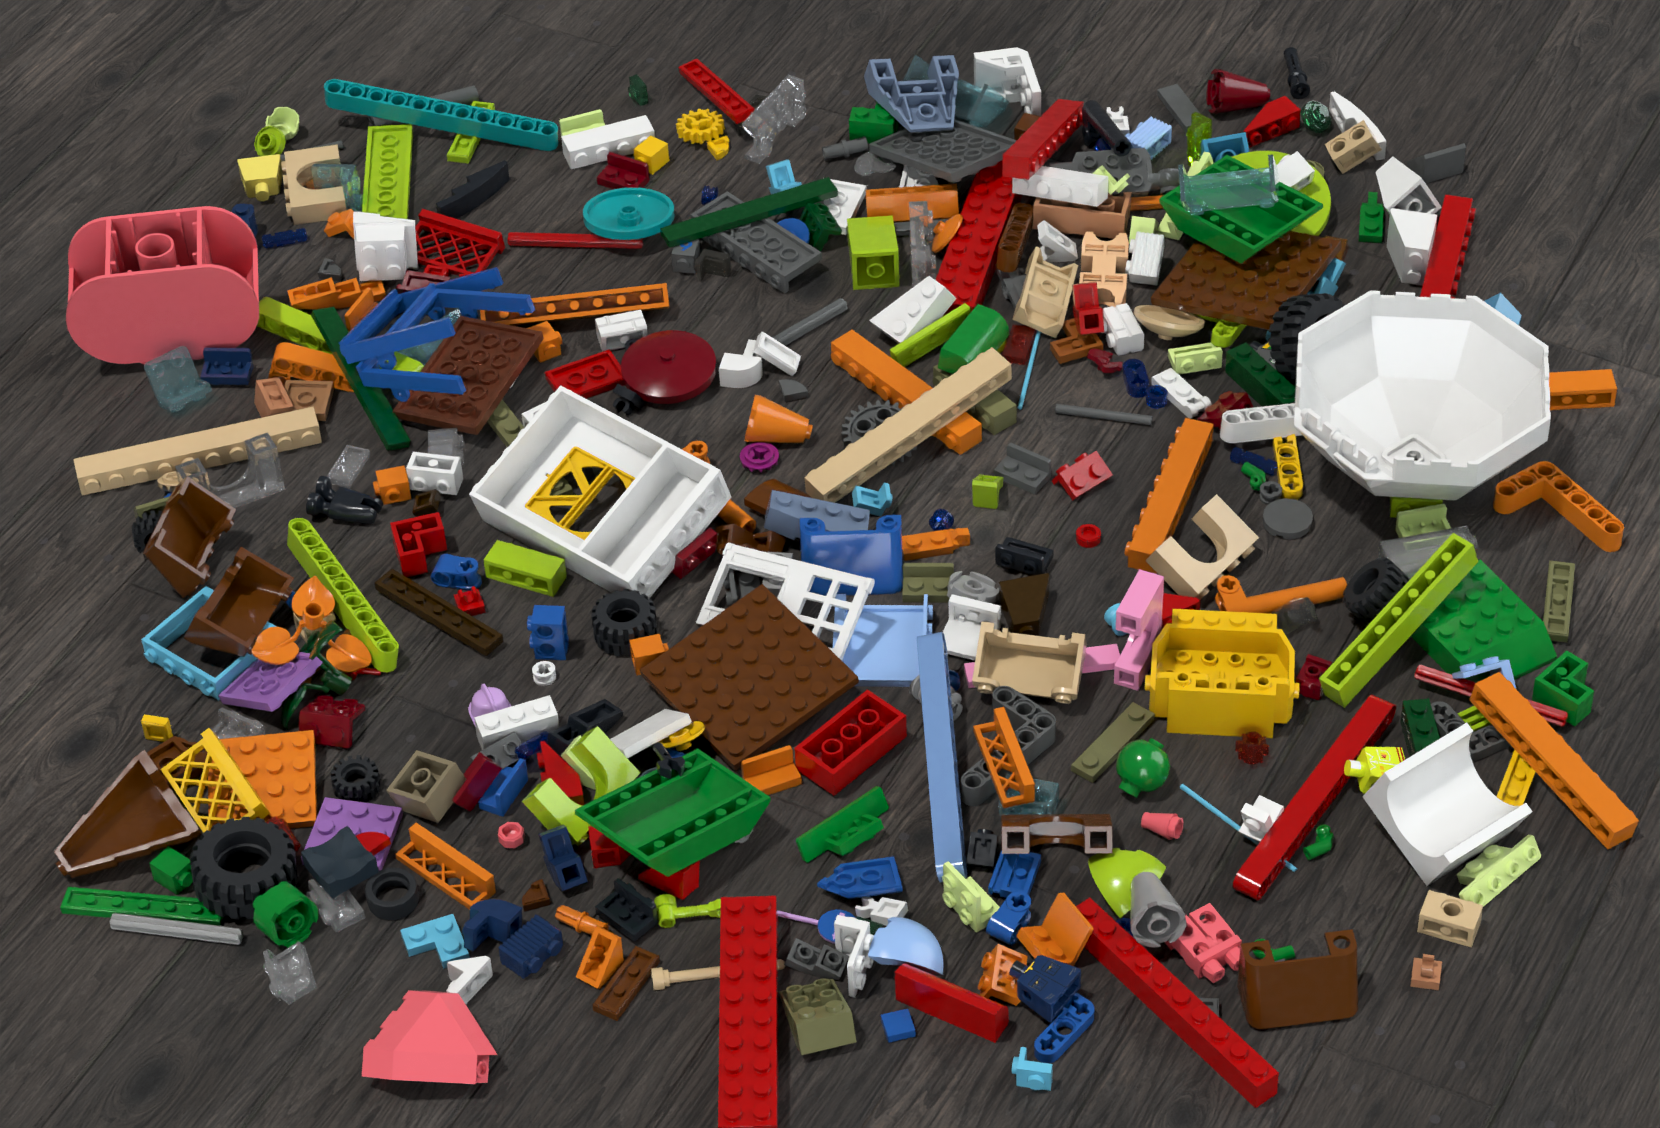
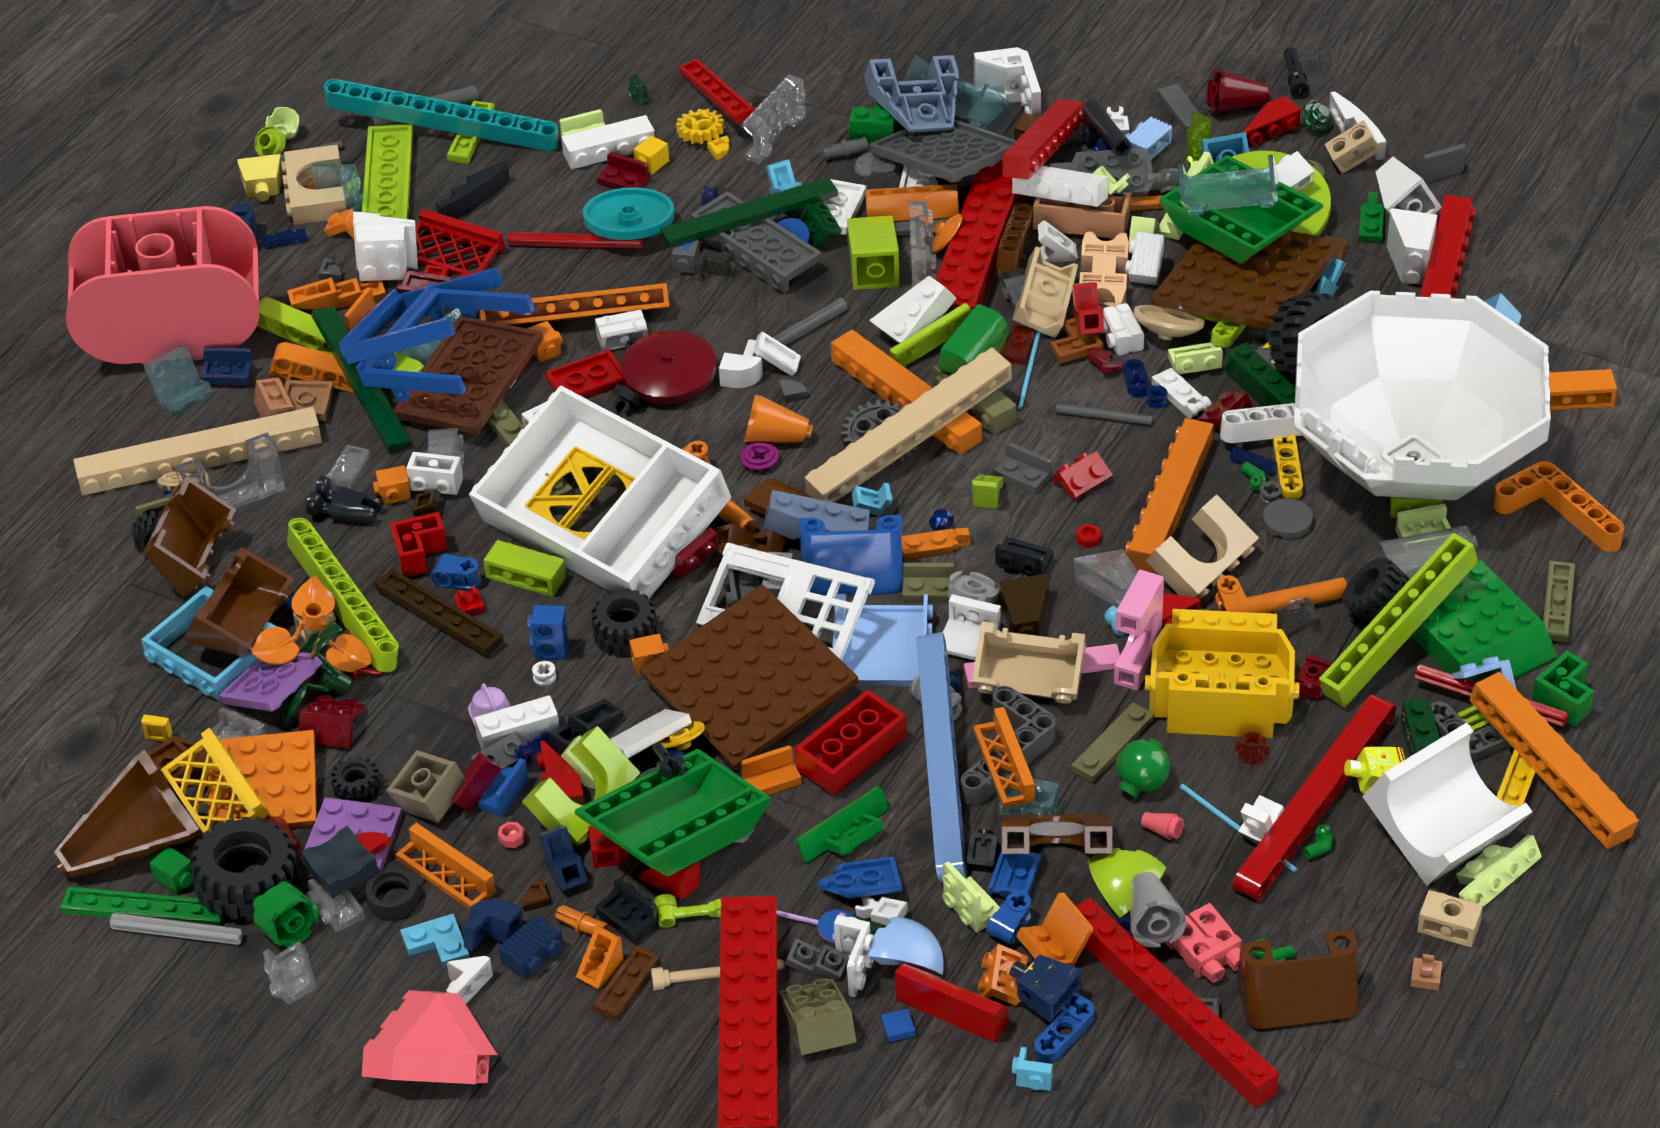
none -> clear slope [1073,549,1138,608]

